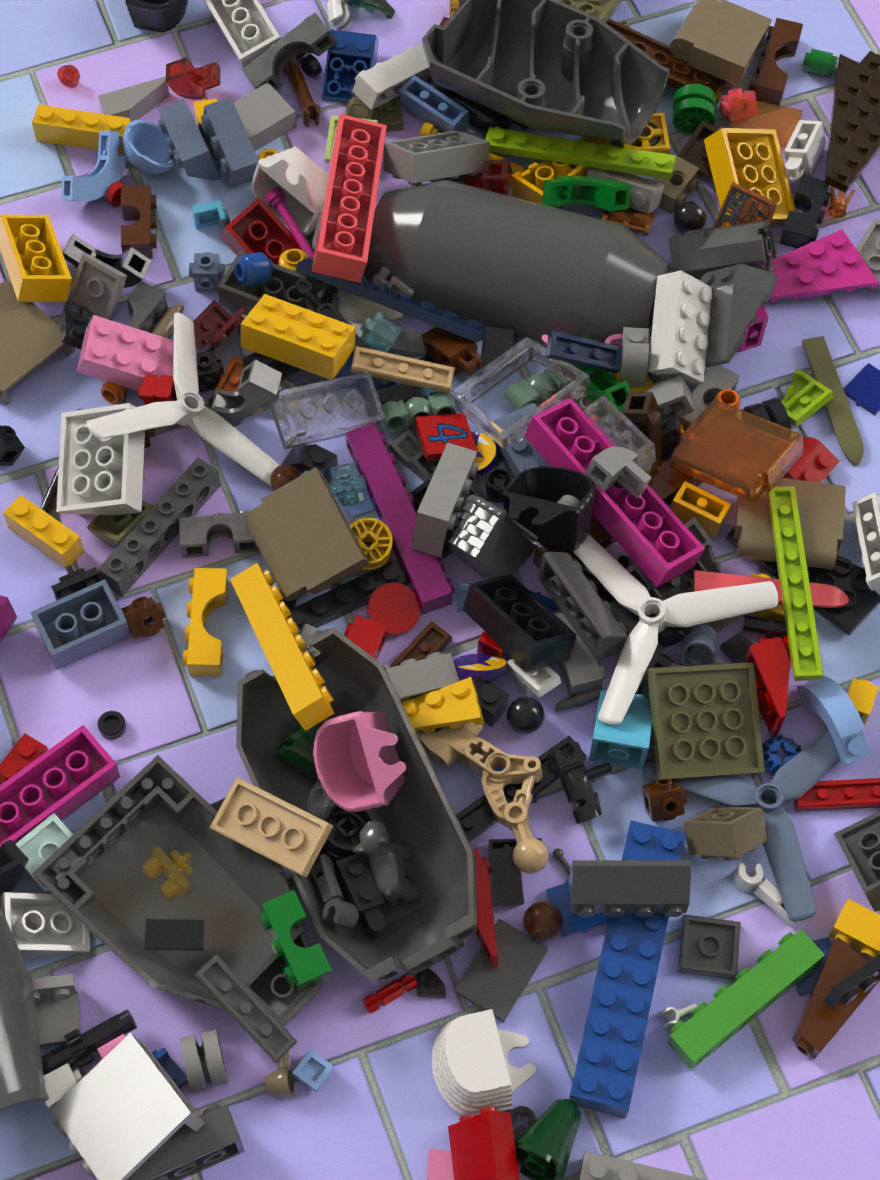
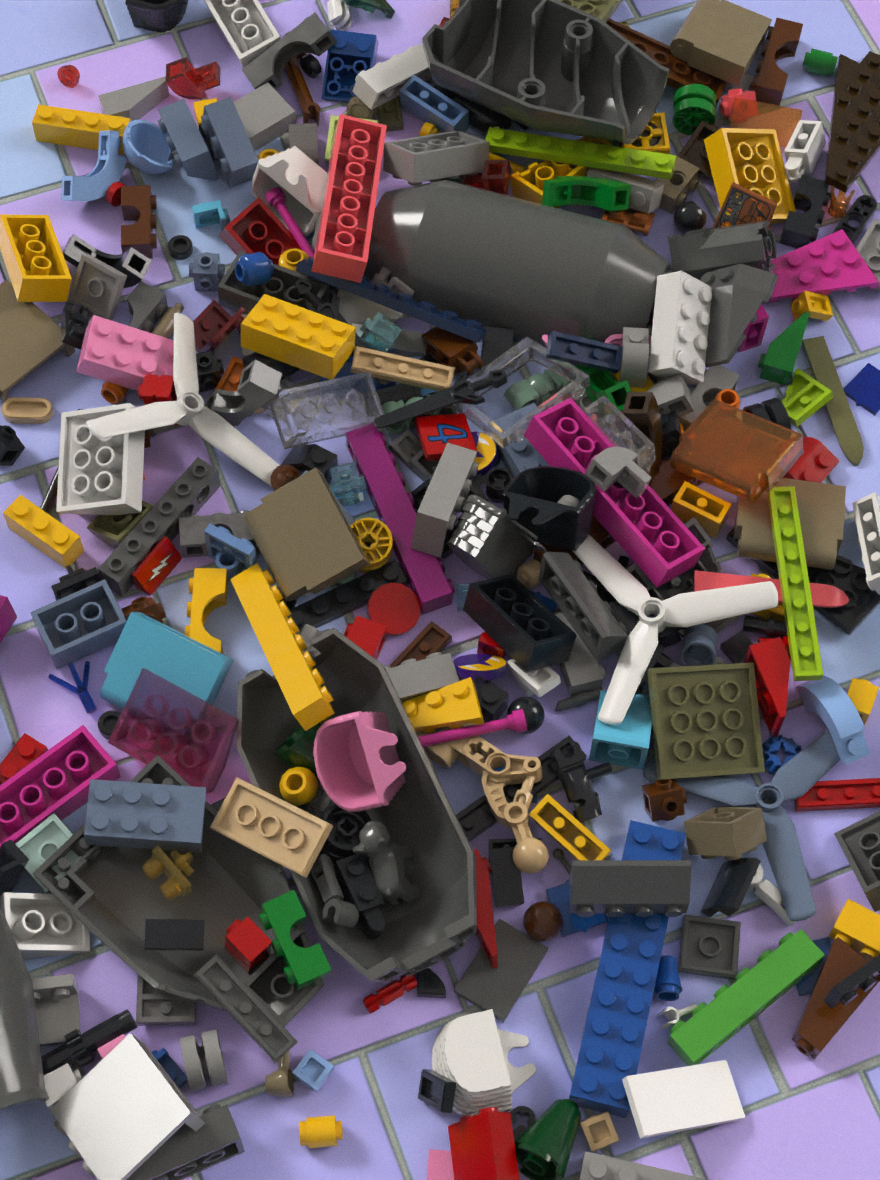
none -> tan tile [1,397,53,424]
none -> clear blue plant [48,661,97,714]
none -> sand blue brick [84,779,206,852]
none -> medium azure piece [100,612,234,742]
none -> clear pink slope [108,668,239,794]
none -> red slope [132,536,182,595]
none -> flat silver wing [136,975,197,1026]
none -> black tile [168,235,193,260]
none -> medium blue plate [204,523,257,581]
none -> red piece [224,916,272,973]
none -> yellow piece [279,766,318,806]
none -> light grey brick [284,123,319,165]
none -> yellow brick [299,1115,343,1149]
none -> black sword [373,369,507,428]
none -> black tile [418,1069,456,1113]
none -> dark pink piece [419,709,527,747]
none -> tan piece [517,559,541,589]
none -> yellow brick [529,793,613,860]
none -> tan plate [580,1111,619,1152]
none -> white tile [622,1060,745,1139]
none -> blue cone [654,955,682,1001]
none -> black slope [700,858,761,917]
none -> green slope [758,312,810,386]
none -> yellow bracket [791,290,833,321]
none -> black beam [833,195,877,244]

